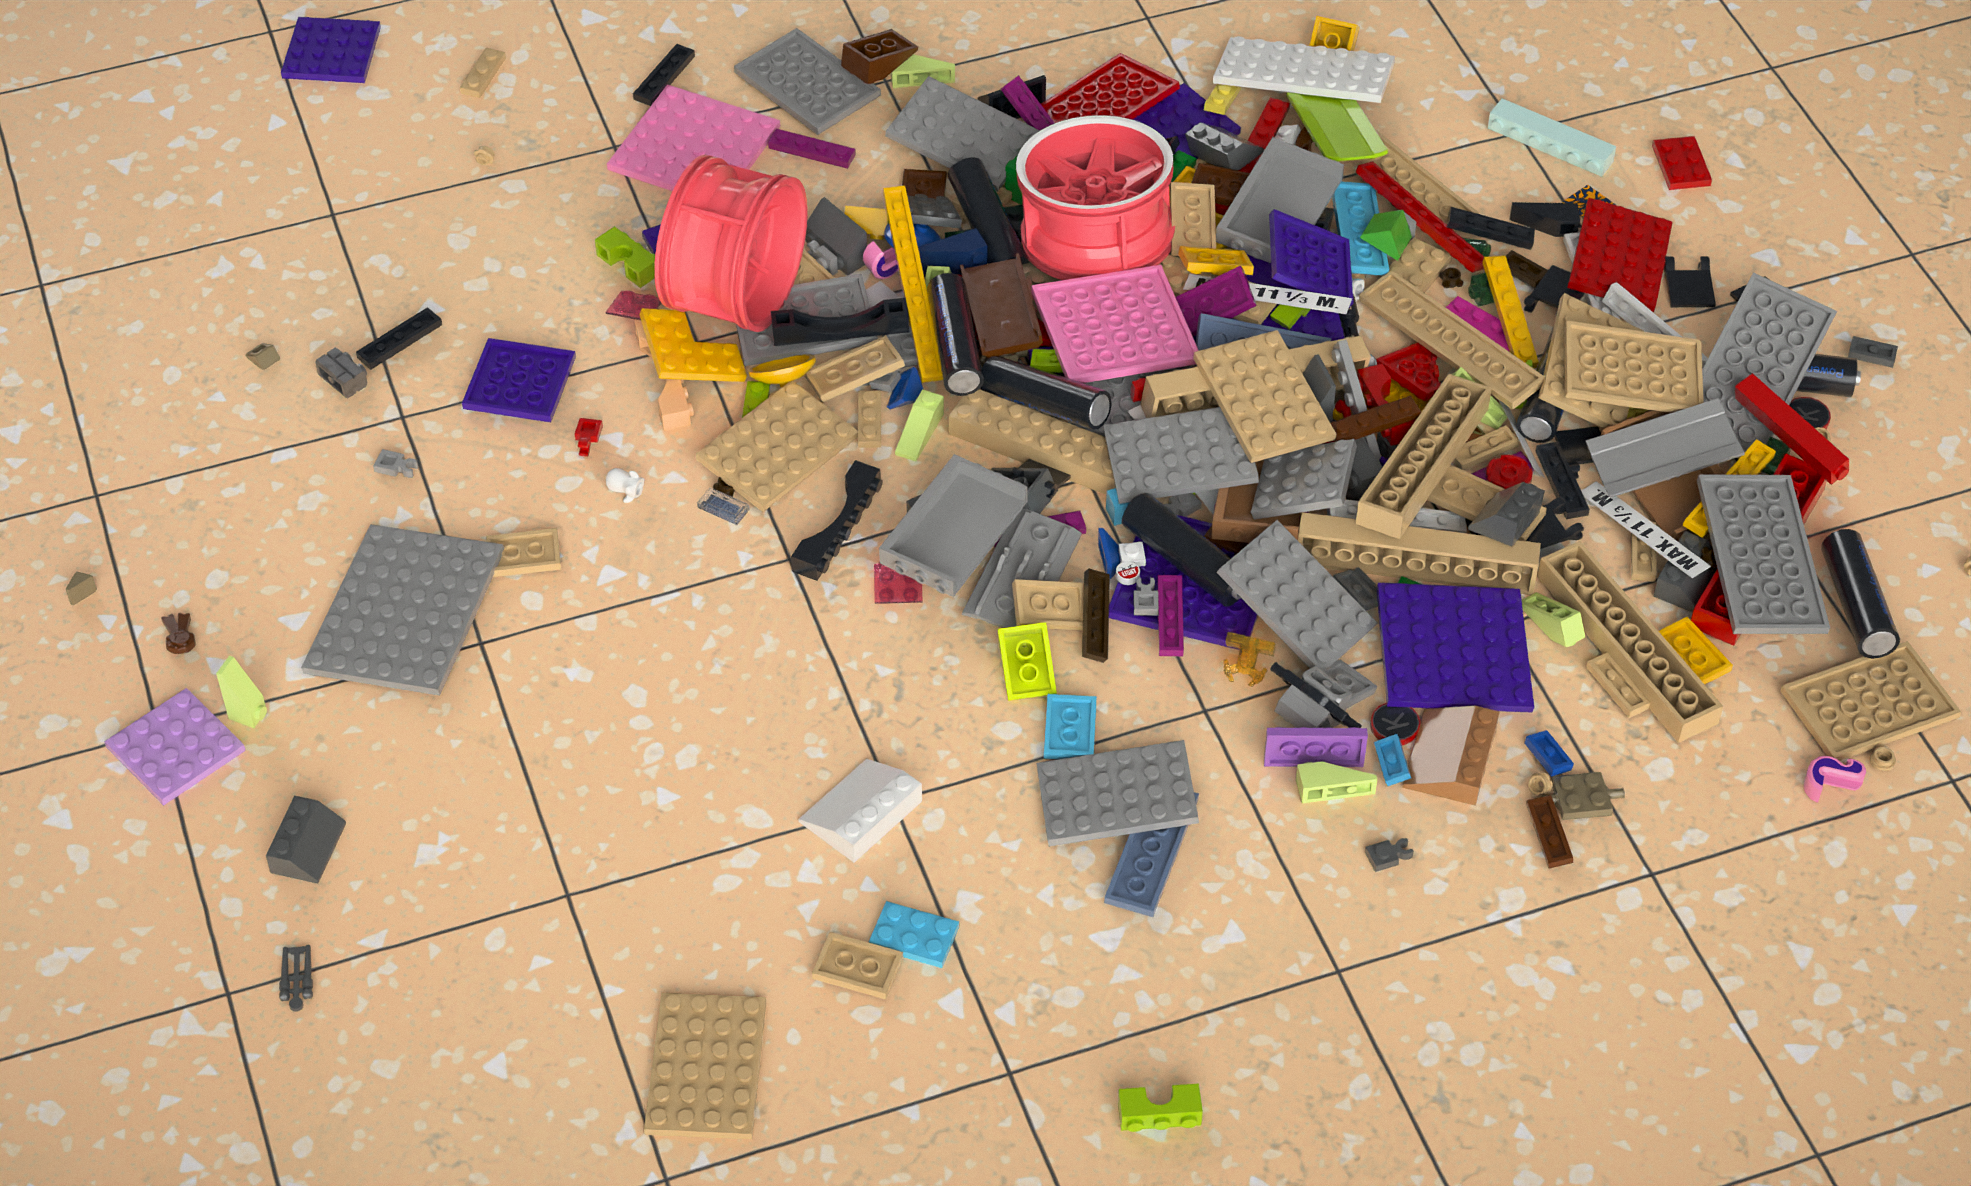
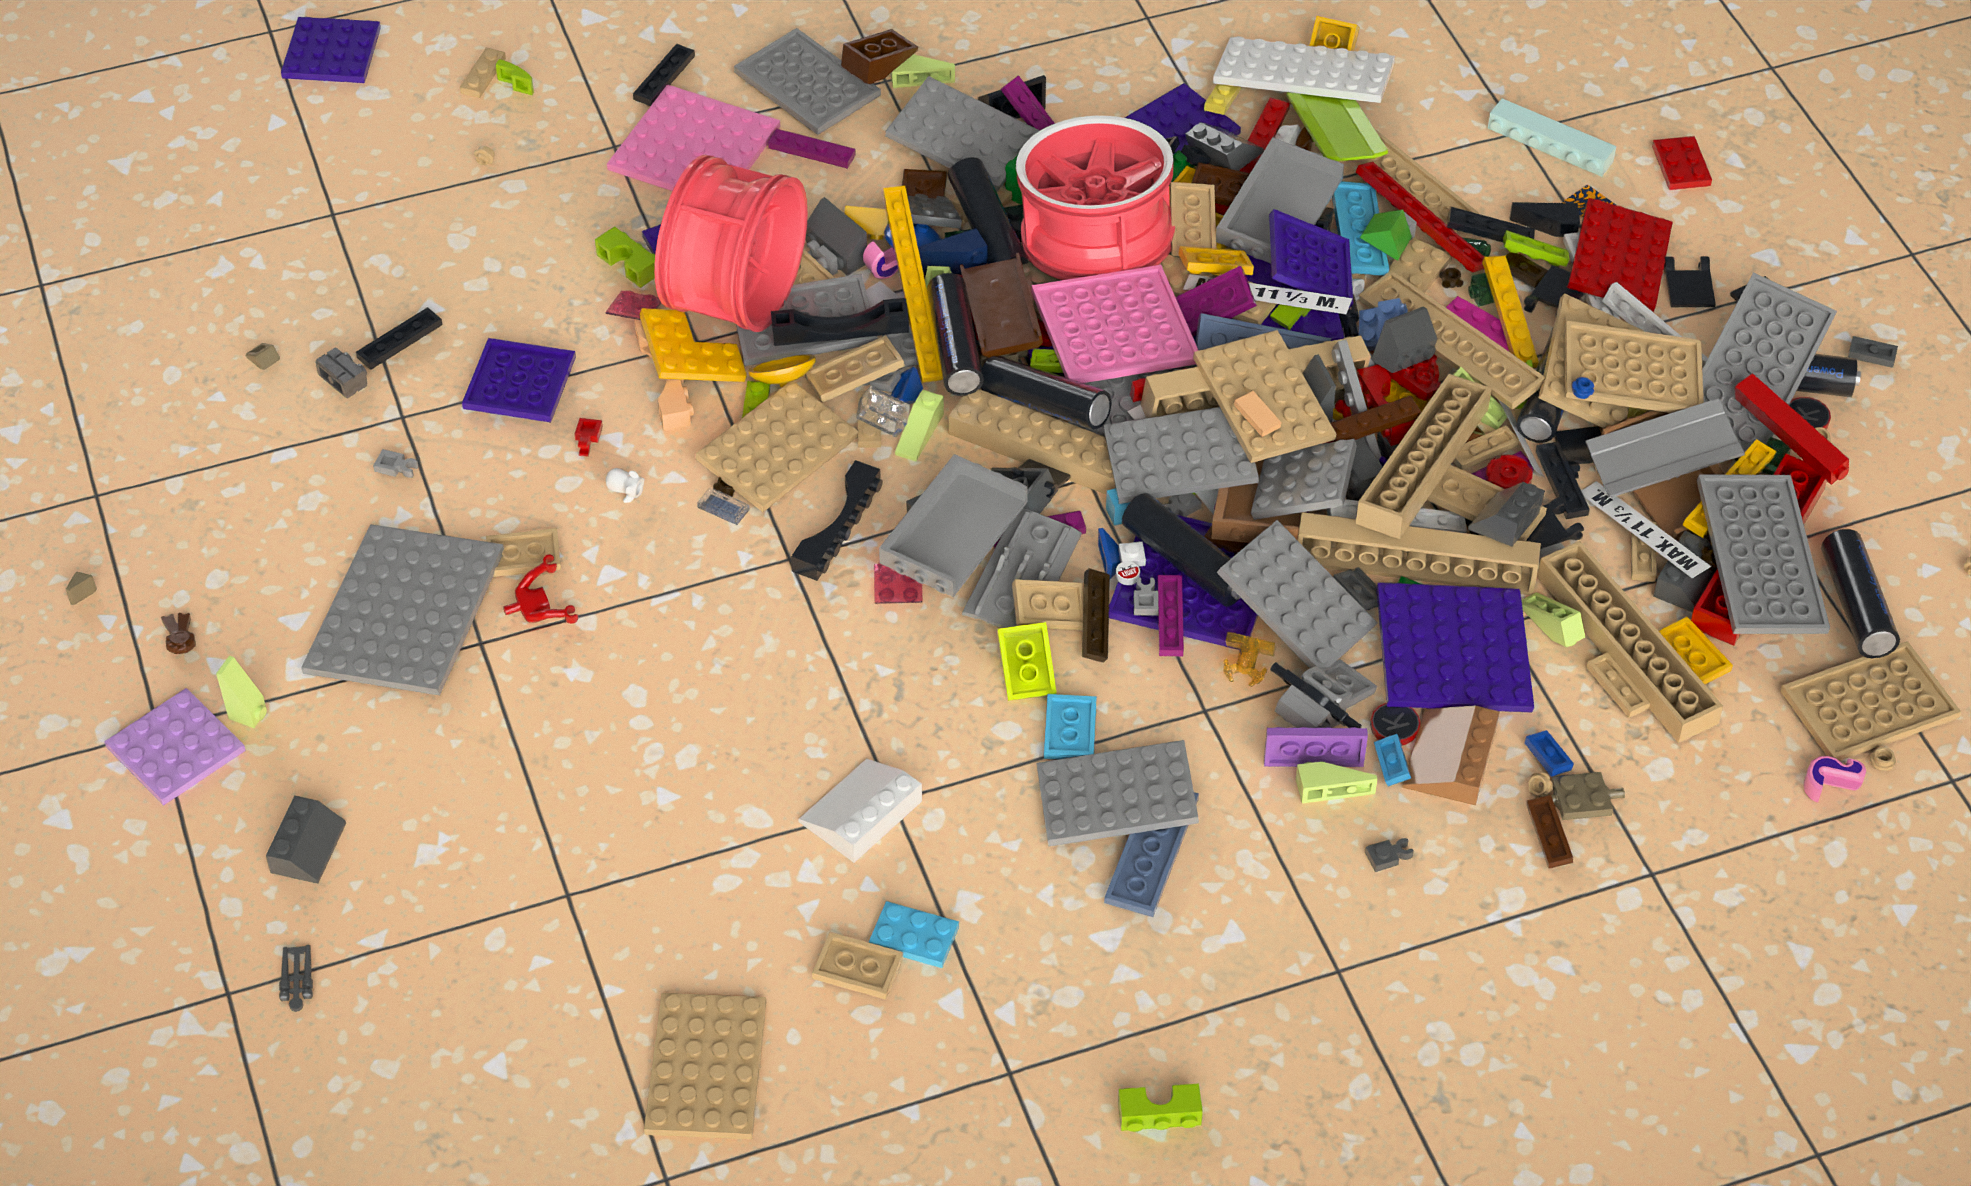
red plate [1041,53,1180,123] -> none
none -> lime slope [496,59,534,95]
none -> red piece [503,554,578,624]
none -> clear brick [856,386,910,437]
none -> black plate [1181,144,1211,166]
none -> light nougat tile [1234,391,1282,437]
none -> medium blue plate [1359,298,1408,351]
none -> dark grey slope [1371,306,1438,373]
none -> lime plate [1503,230,1570,267]
none -> blue plate [1572,377,1594,399]

